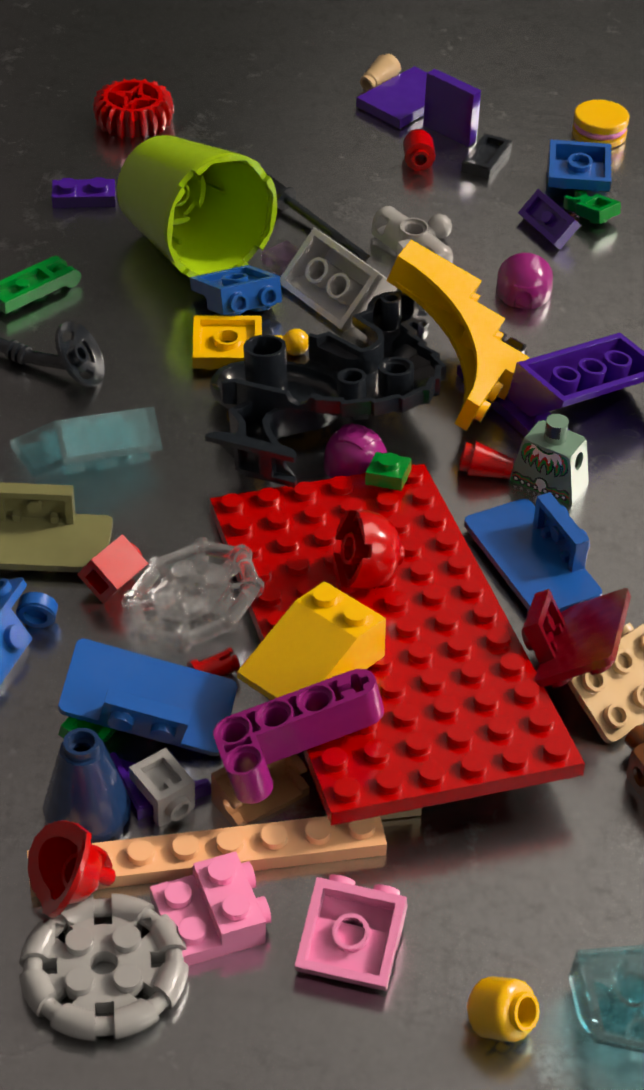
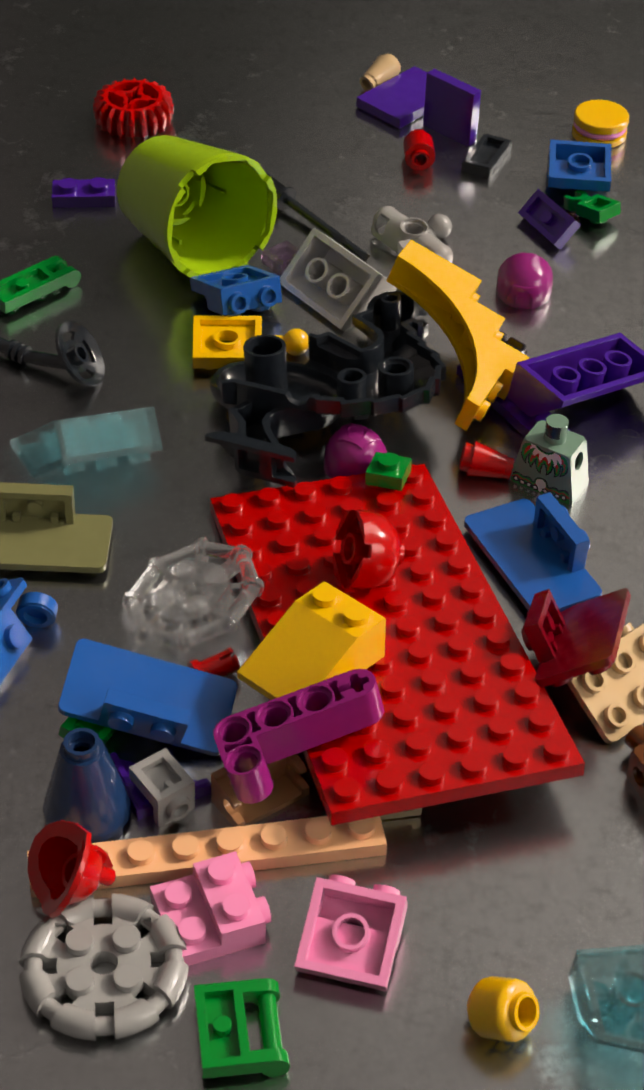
brick [77,534,149,603] -> none
none -> green plate [194,978,290,1079]

